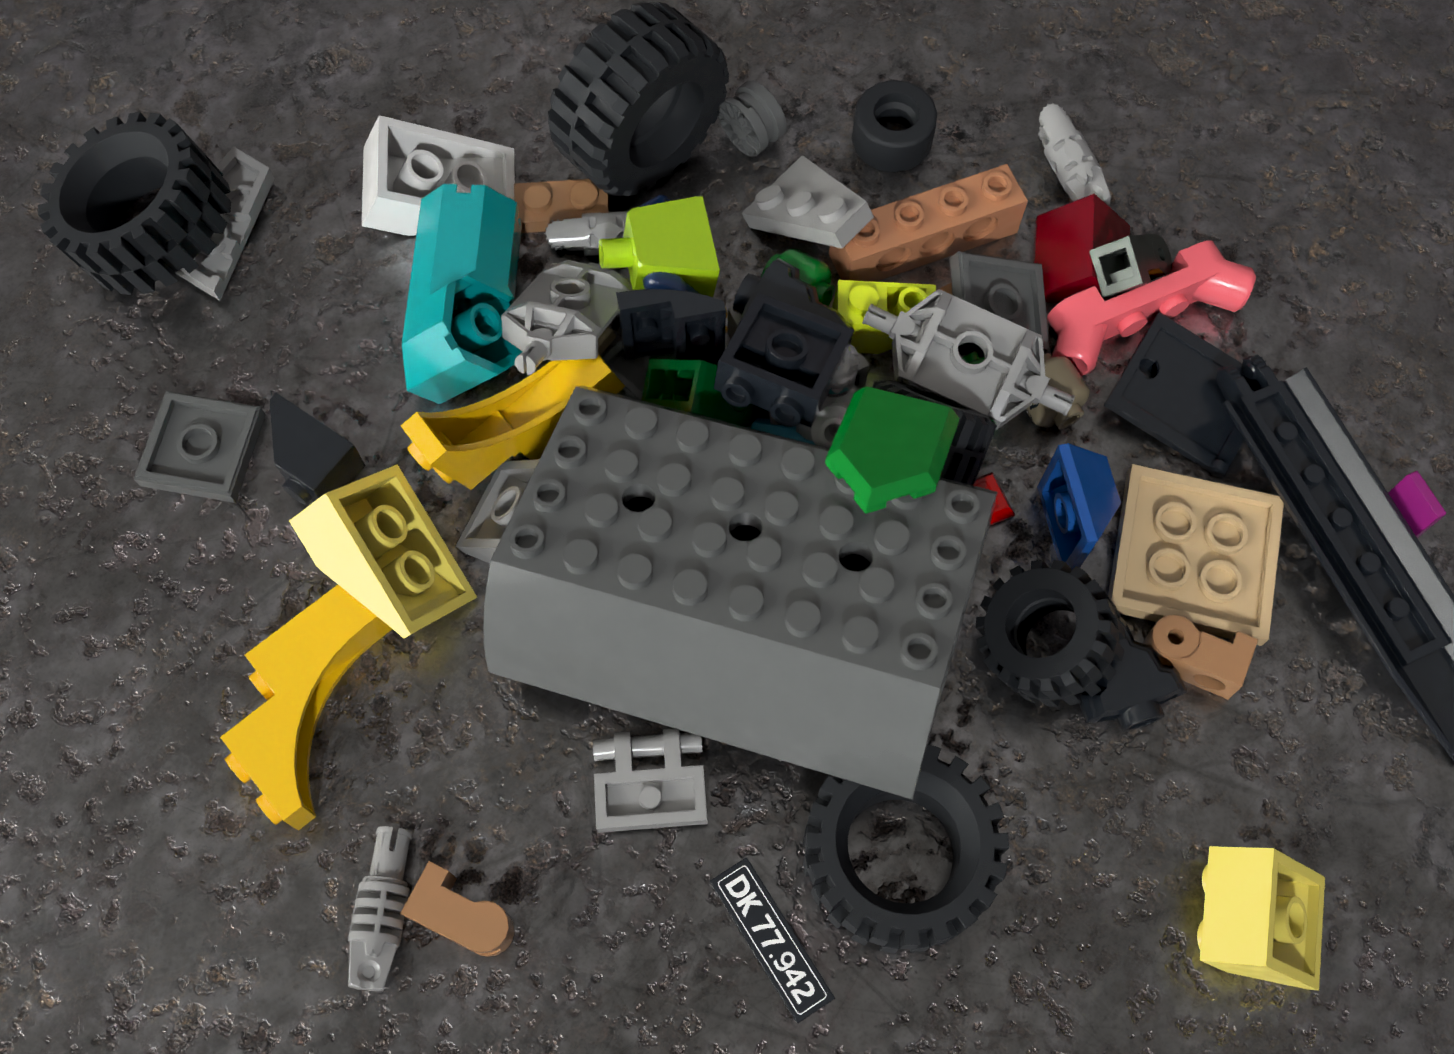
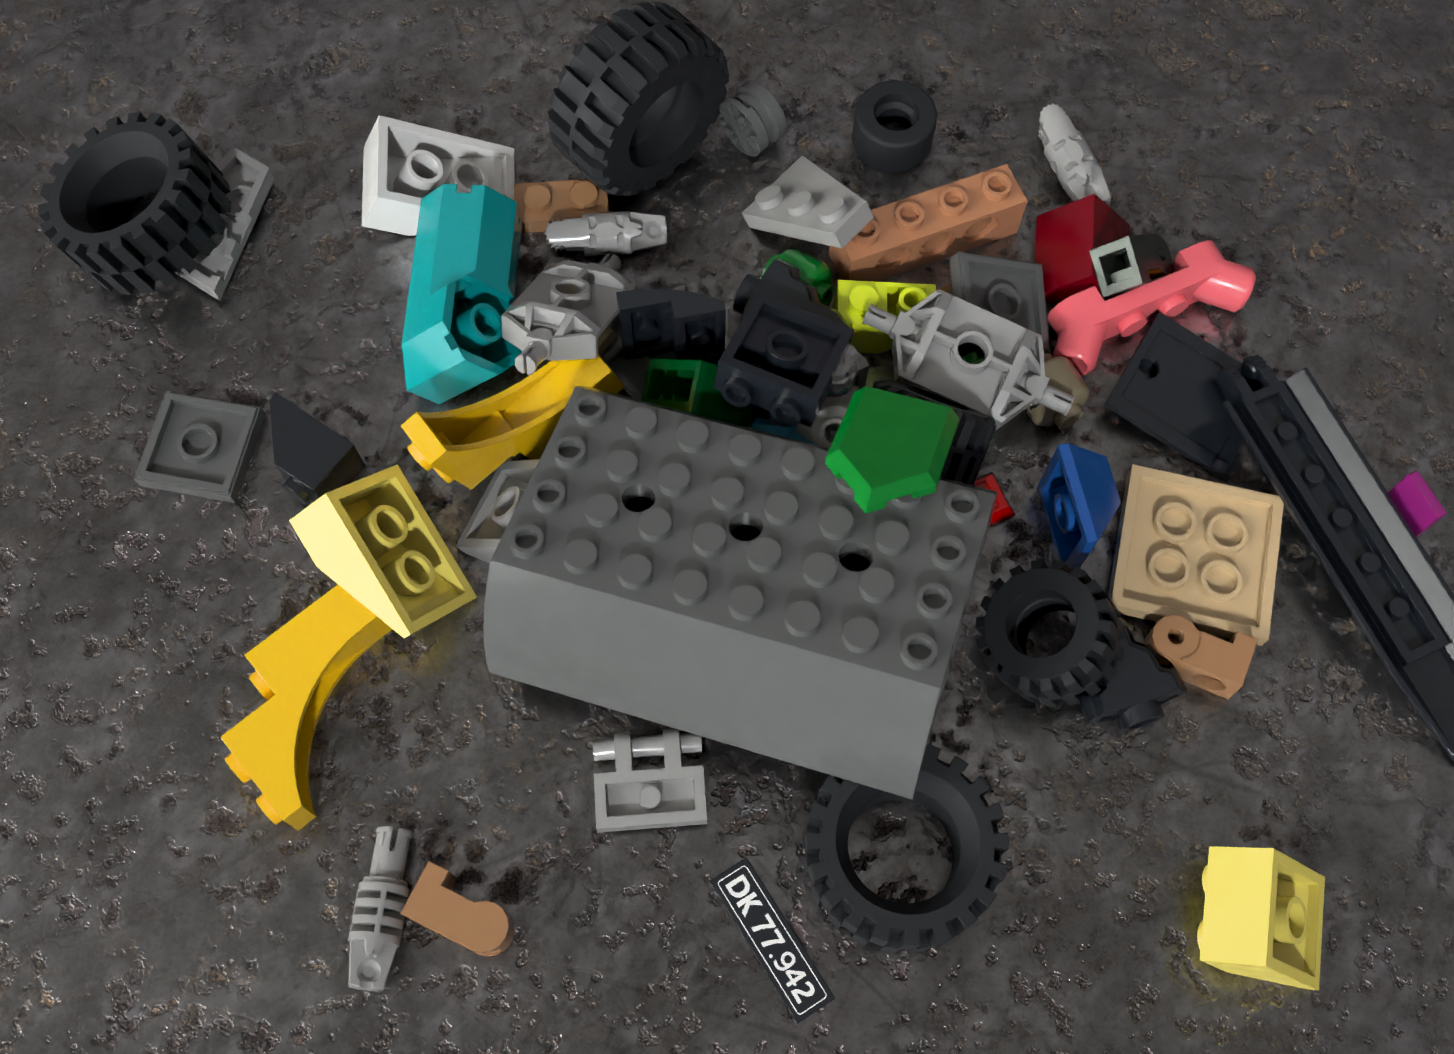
lime torso [599,195,728,333] -> none

